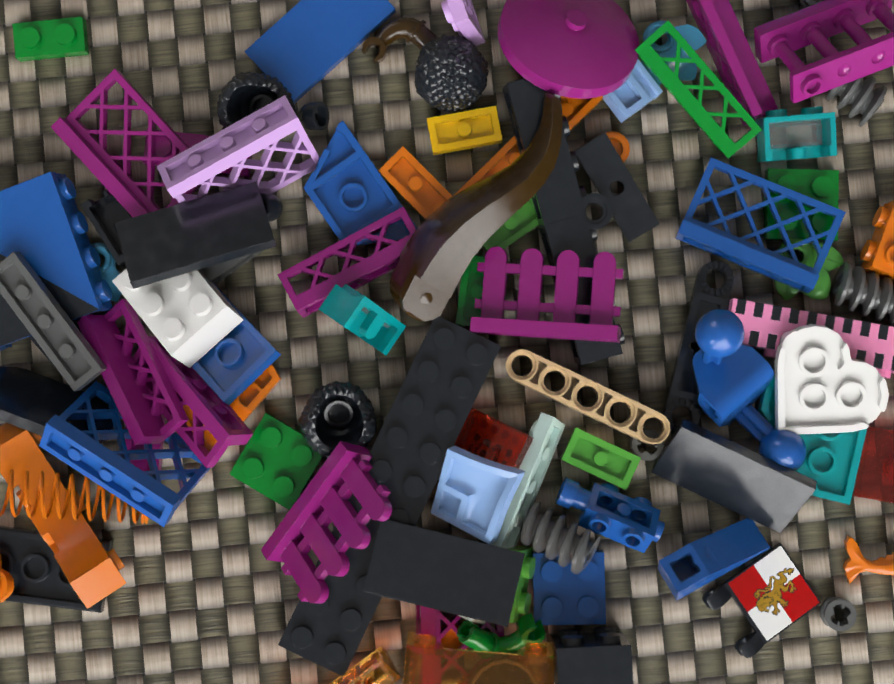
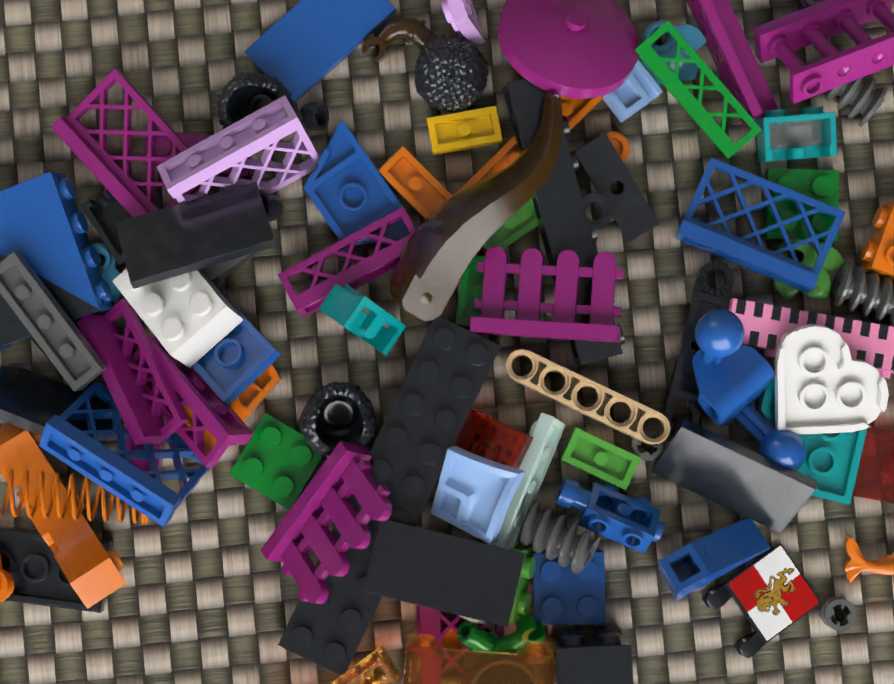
green plate [12,17,89,62] -> none

